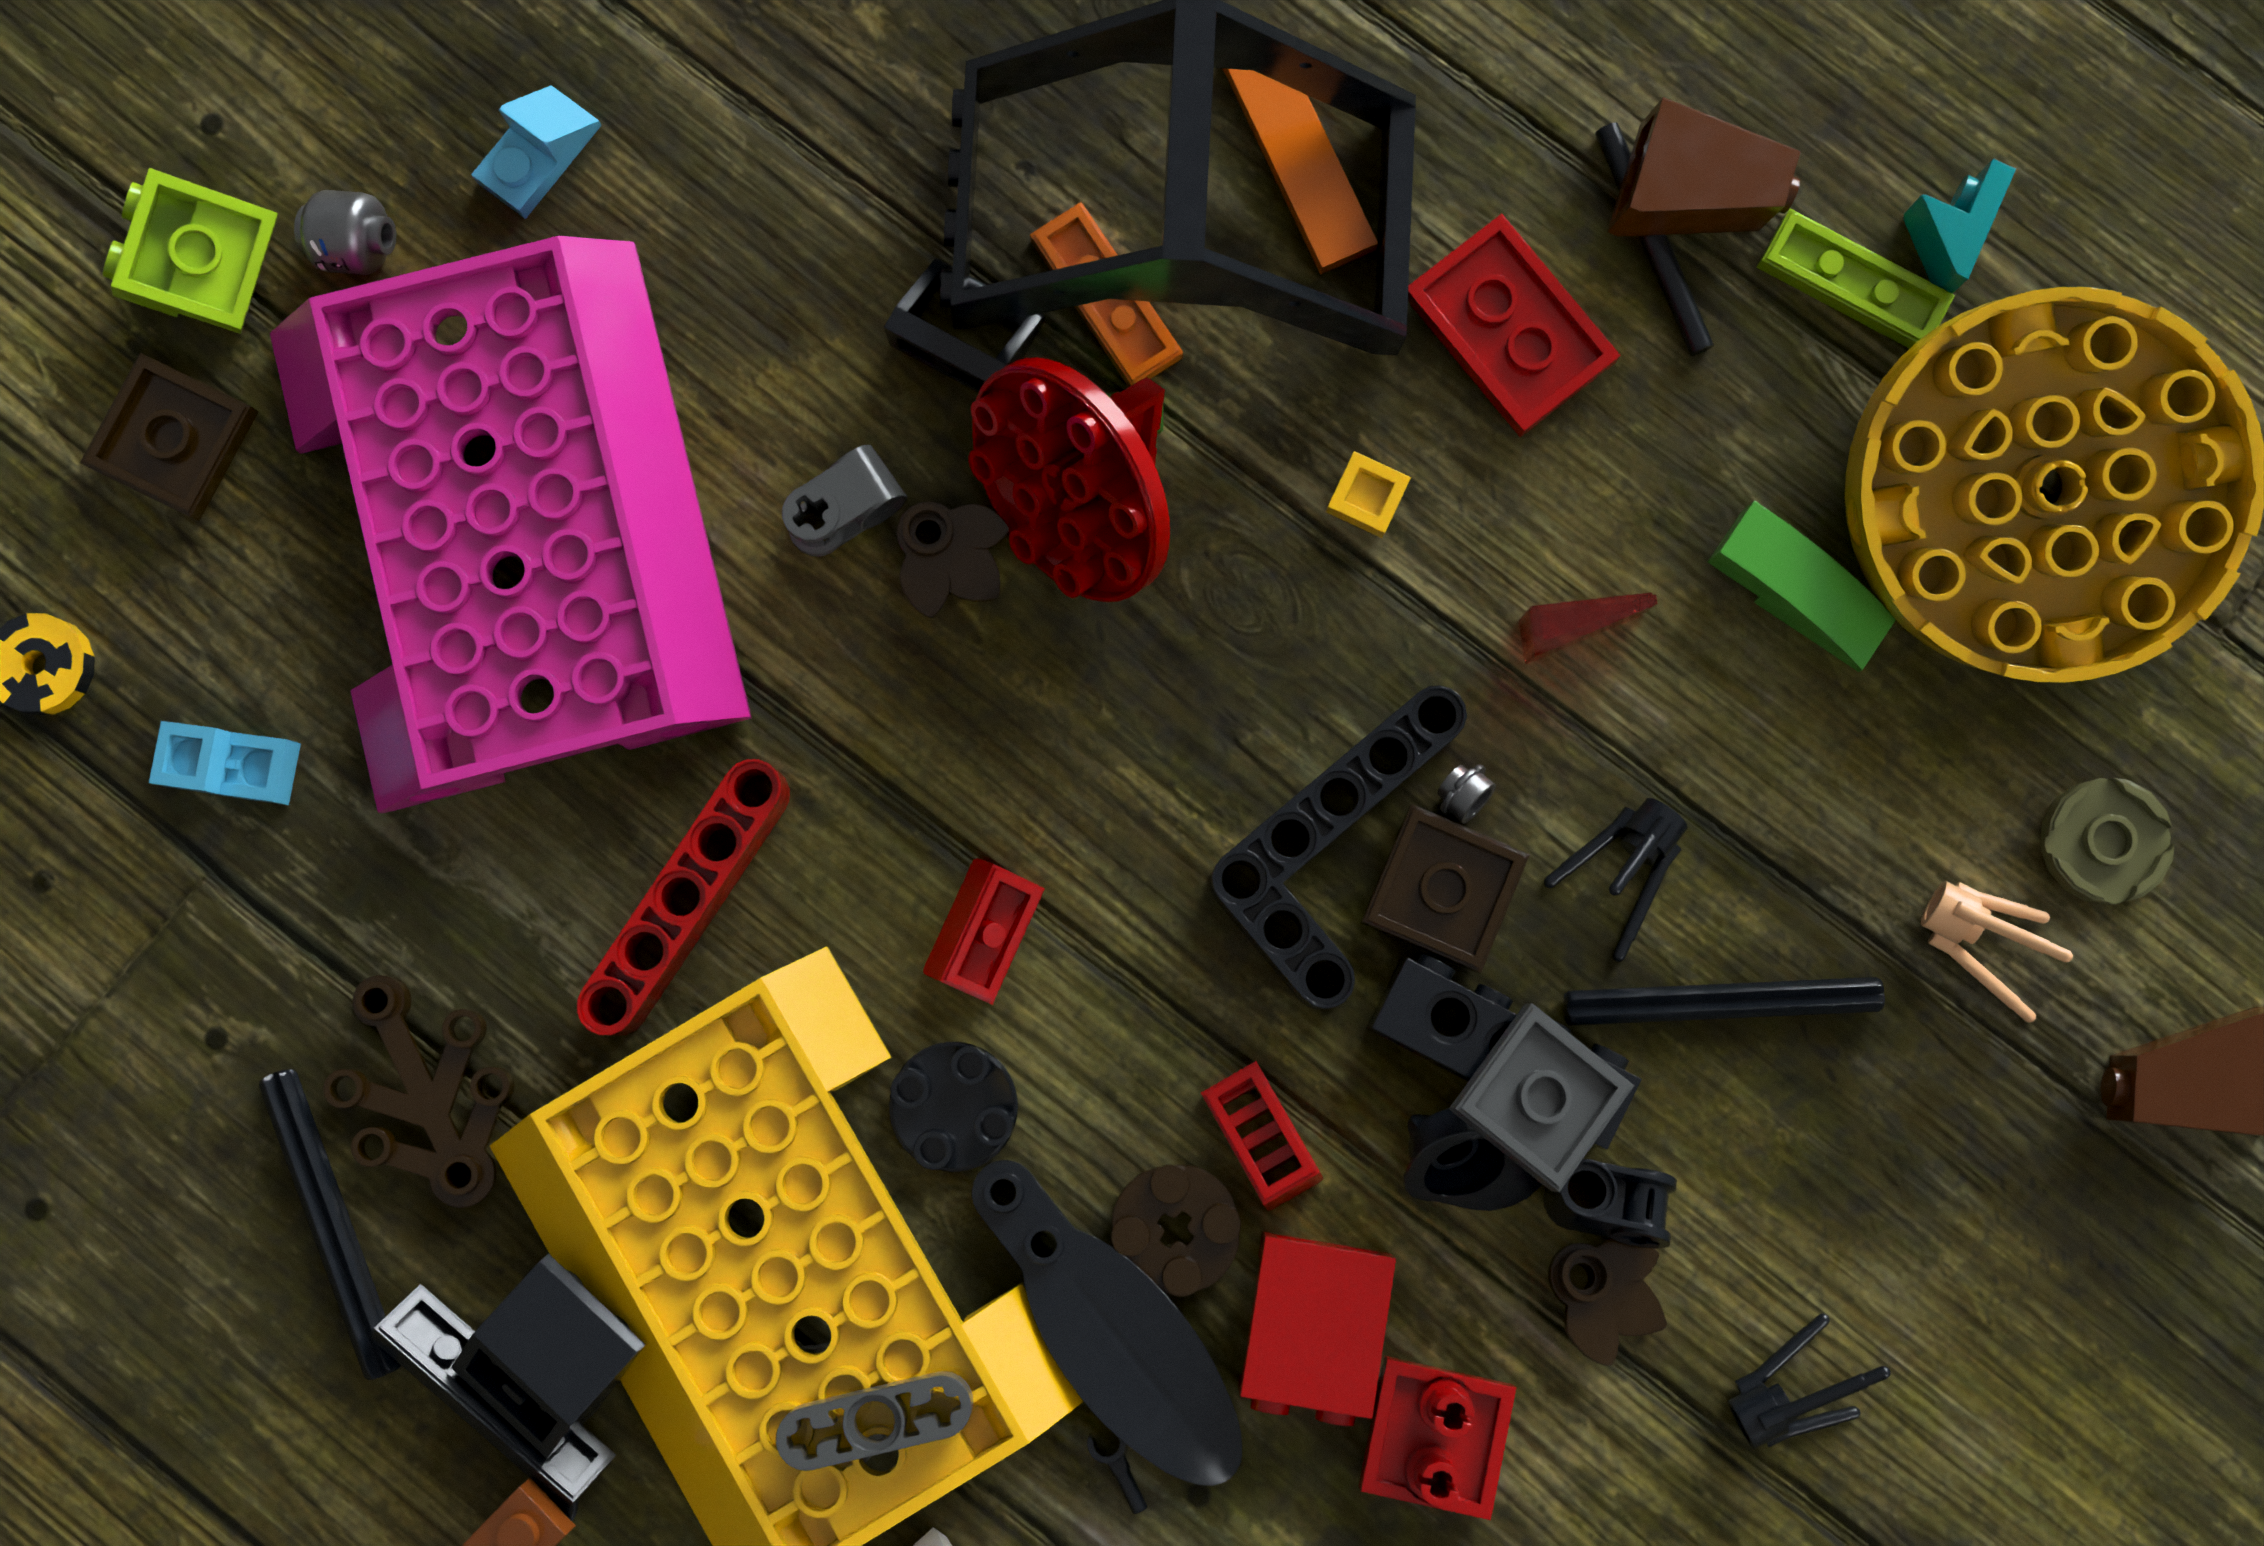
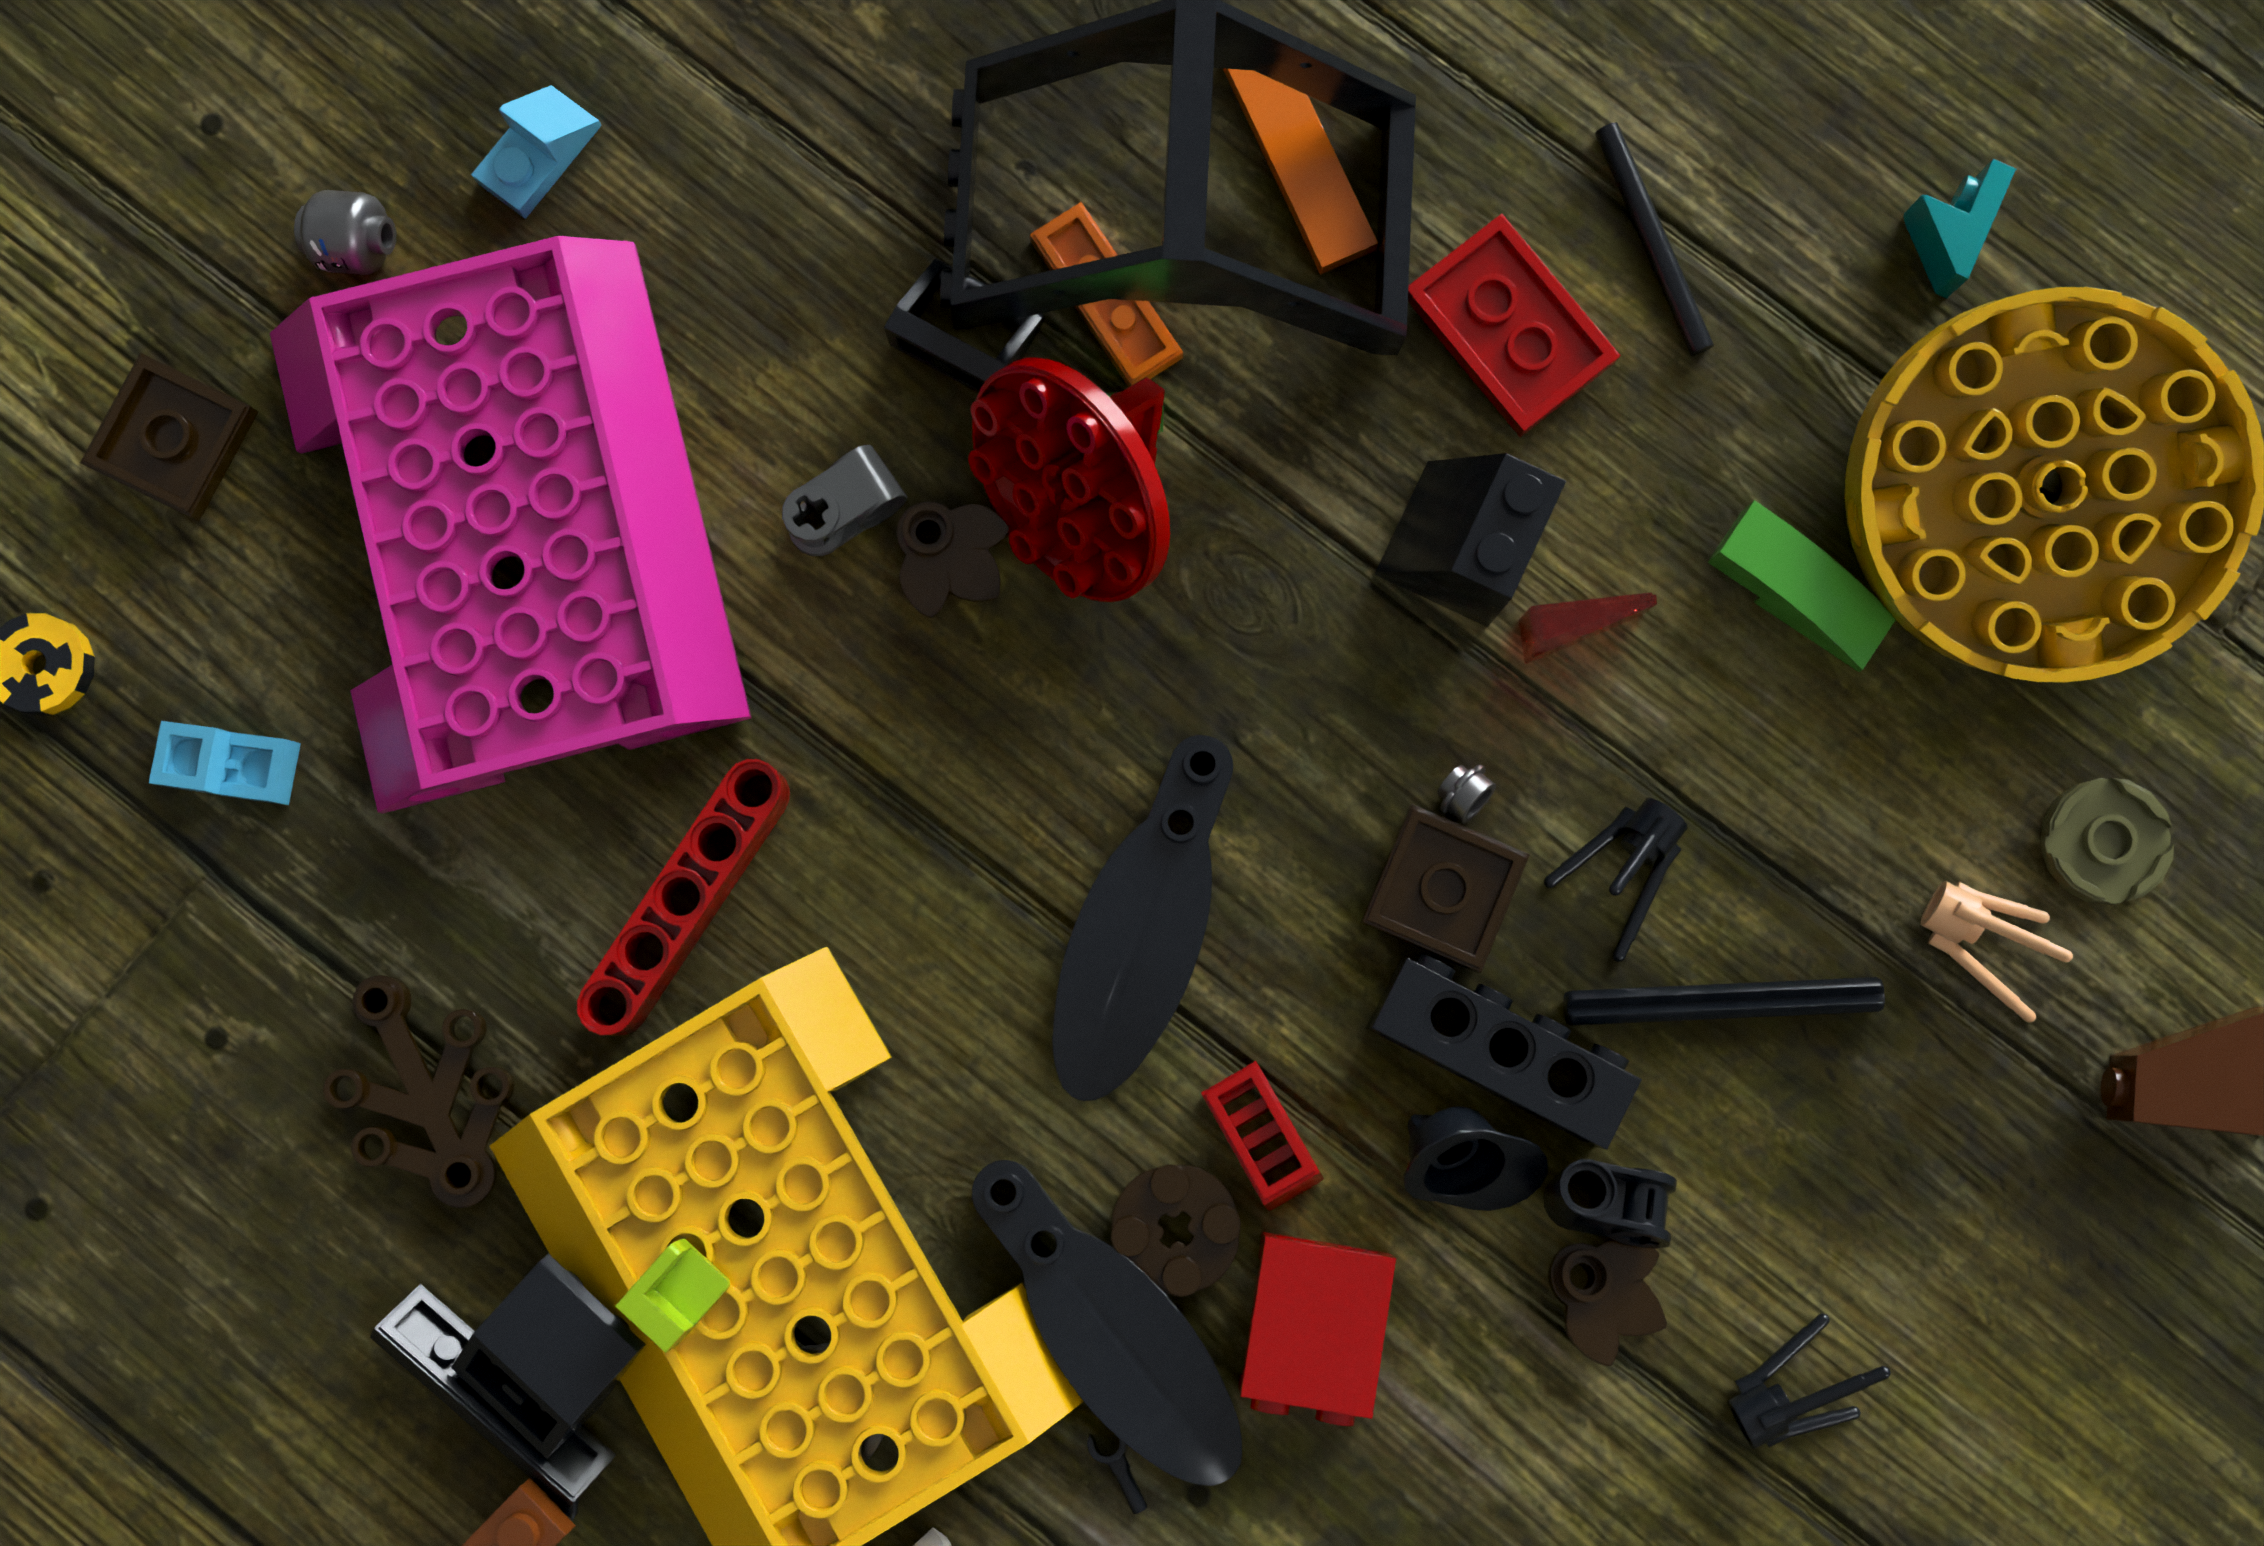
lime plate [103,168,278,334] -> none
black axle [259,1069,401,1380] -> none
dark grey beam [776,1371,973,1471] -> none
black dish [889,1042,1018,1172] -> none
red slope [923,858,1045,1005] -> none
black beam [1210,685,1467,1010] -> none
yellow plate [1326,451,1411,538] -> none
red plate [1358,1356,1516,1520] -> none
dark grey plate [1449,1003,1634,1192] -> none
reddish brown slope [1607,97,1801,237] -> none
lime tile [1756,208,1955,349] -> none
none -> lime panel [615,1238,730,1353]
none -> black plant [1052,735,1233,1101]
none -> black slope [1375,453,1566,627]

